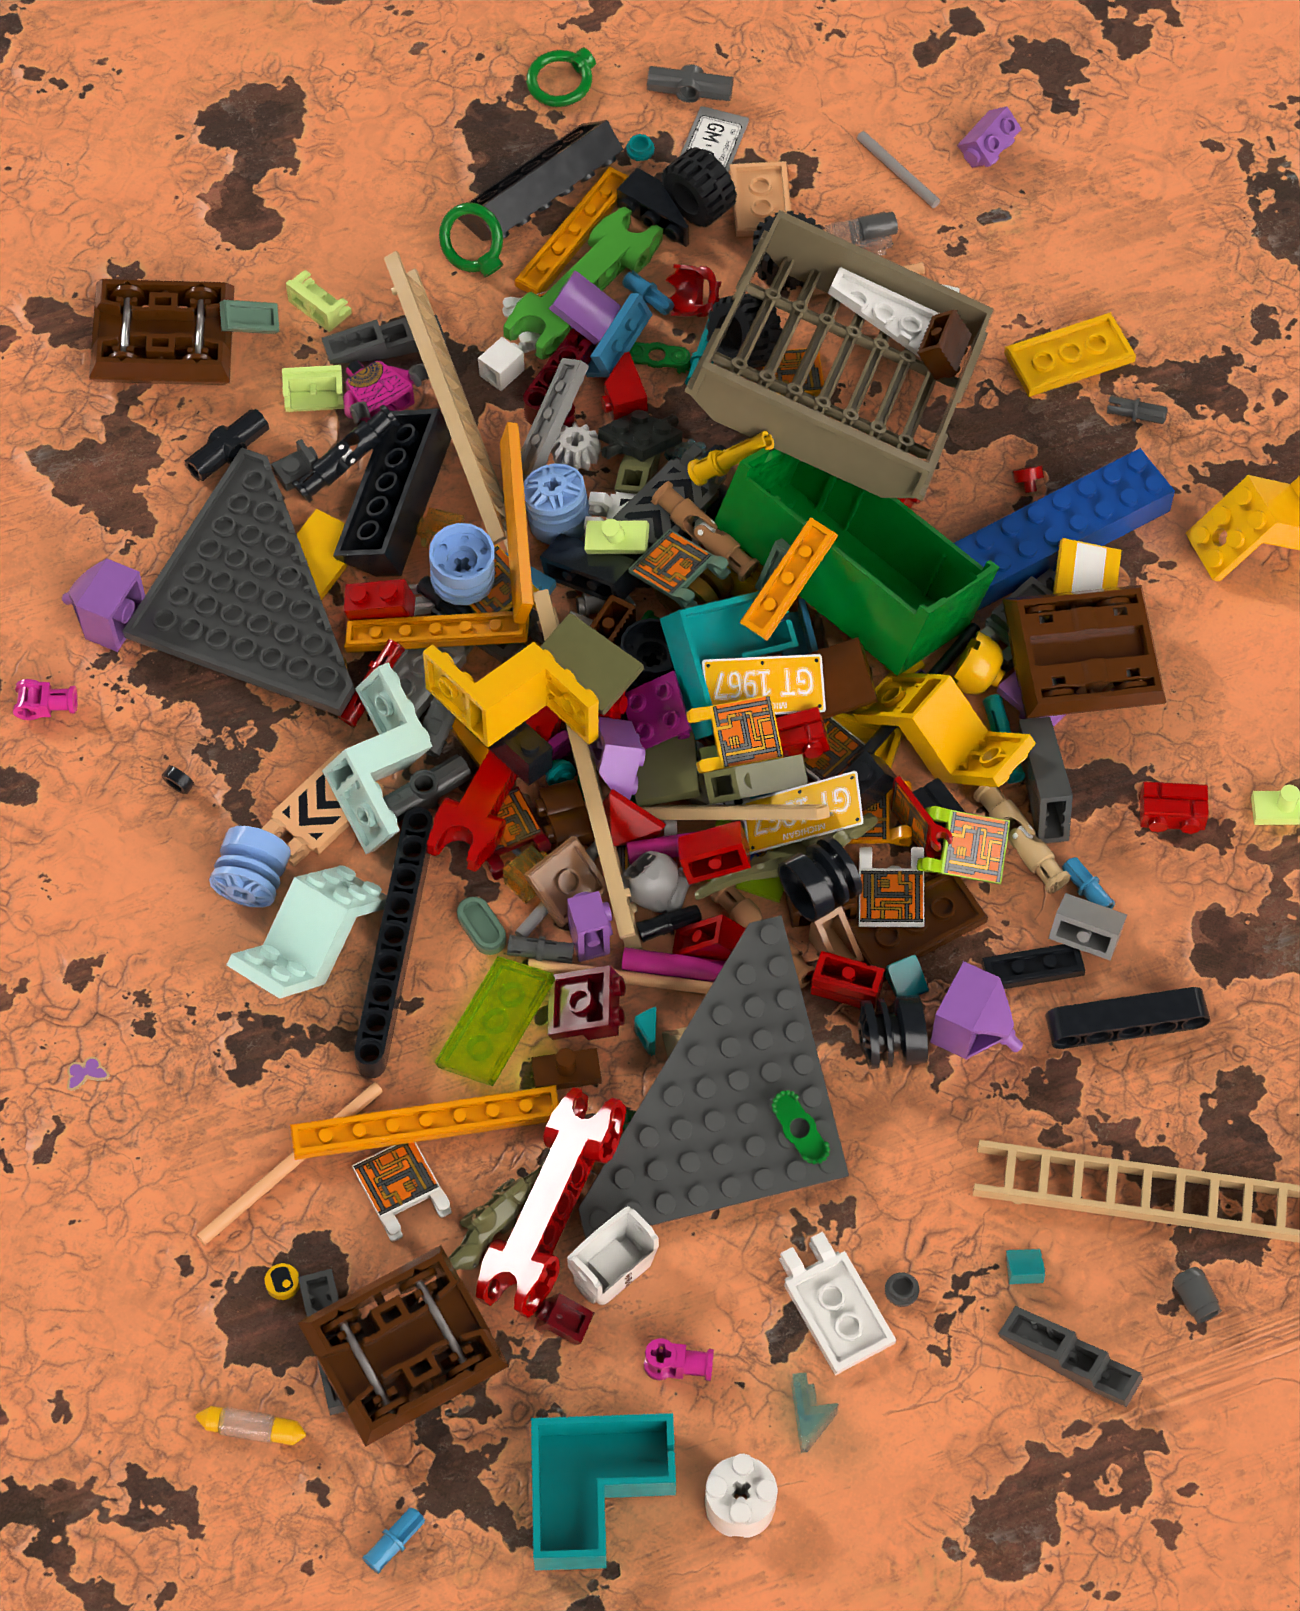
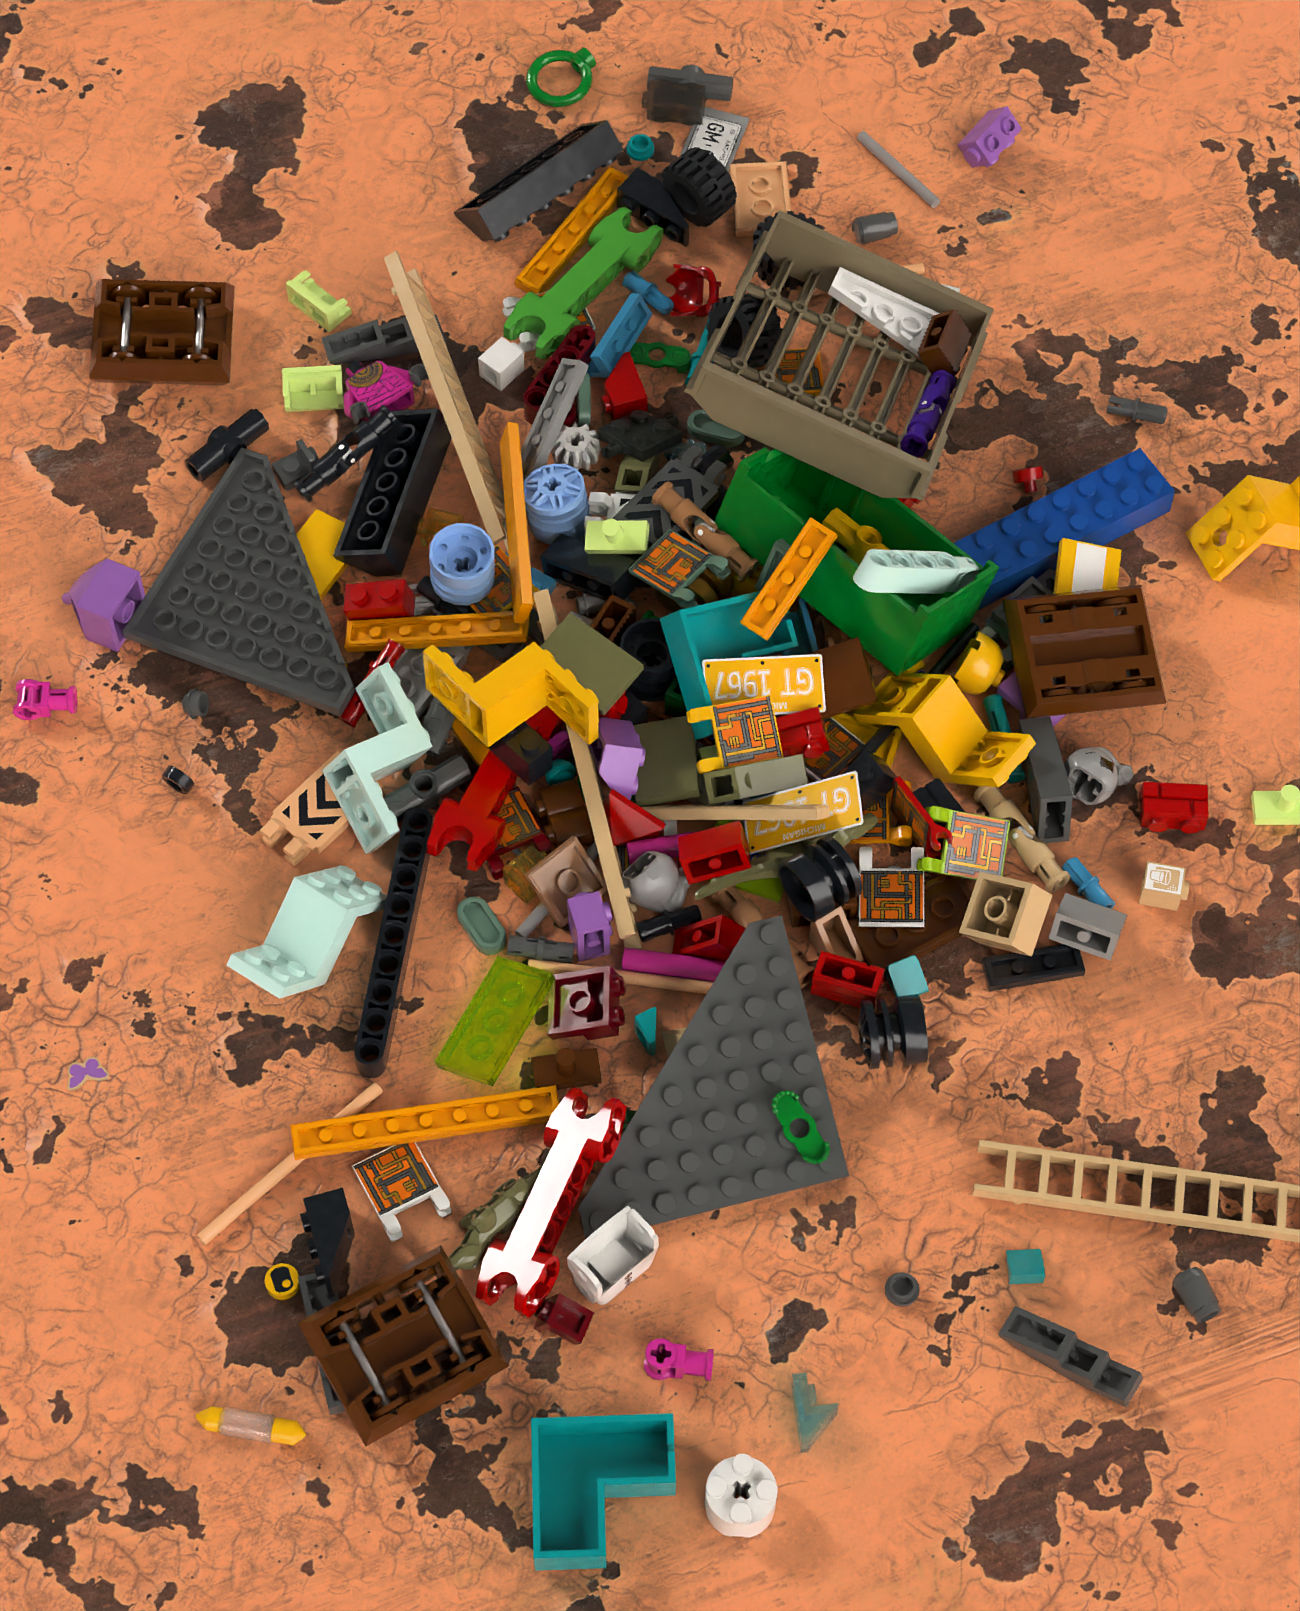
light blue wheel [209,826,291,908] -> none
sand green tile [220,300,280,334] -> none
dark azure axle [362,1508,425,1574] -> none
green piece [439,203,504,278] -> none
medium lavender slope [549,270,621,345] -> none
magenta hinge [625,671,692,750] -> none
yellow pin [687,431,774,486] -> none
white tile [779,1231,896,1375] -> none
clear brick [825,217,893,256] -> none
medium lavender piece [930,961,1023,1059] -> none
yellow tile [1004,312,1136,397] -> none
black beam [1045,987,1210,1049] -> none
none -> dark grey plate [182,688,209,719]
none -> black slope [300,1187,355,1298]
none -> sand green tile [576,373,591,427]
none -> clear smoke brick [642,80,706,126]
none -> sand green tile [687,410,745,447]
none -> yellow piece [822,507,890,565]
none -> light aqua piece [853,549,980,594]
none -> dark purple piece [900,370,956,458]
none -> tan piece [959,871,1052,957]
none -> light grey piece [1064,747,1134,805]
none -> tan brick [1139,861,1190,911]

